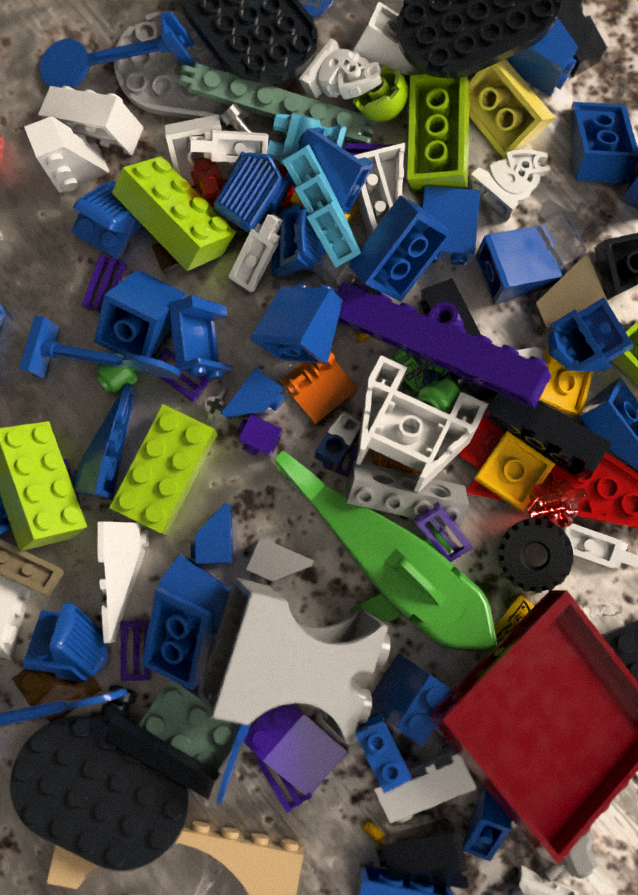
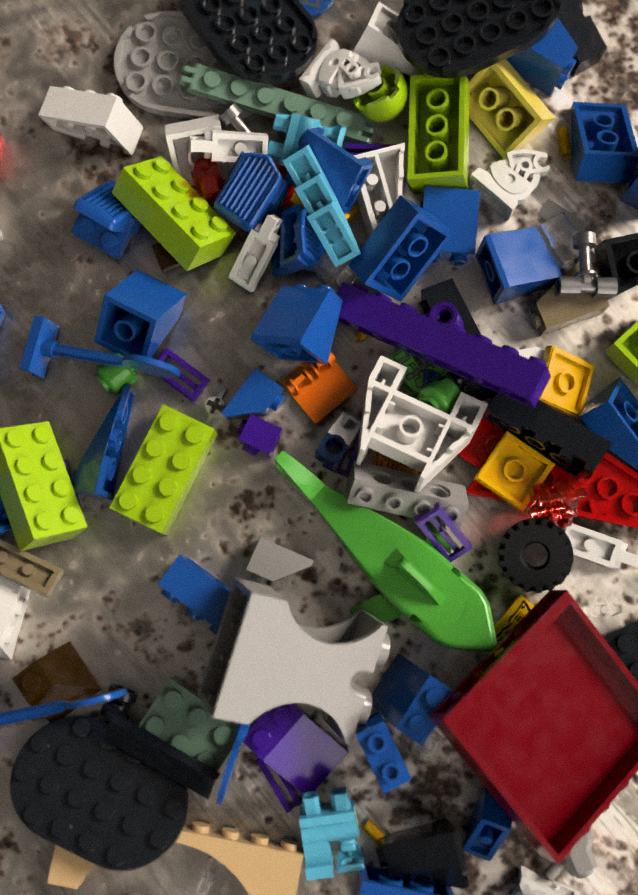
blue piece [23,602,108,683] -> none
white wedge [24,116,110,193] -> none
blue piece [40,11,195,88] -> none
dark purple tile [82,254,128,313] -> none
white wedge [98,522,149,643] -> none
dark purple tile [121,620,152,681] -> none
blue slope [142,587,215,690] -> none
blue panel [169,295,233,380] -> none
blue slope [190,504,233,565] -> none
white wedge [372,744,477,824] -> none
blue piece [548,297,635,372] -> none
none -> medium azure hips [299,787,365,881]
none -> flat silver bar [555,231,618,298]
none -> yellow piece [556,121,572,163]

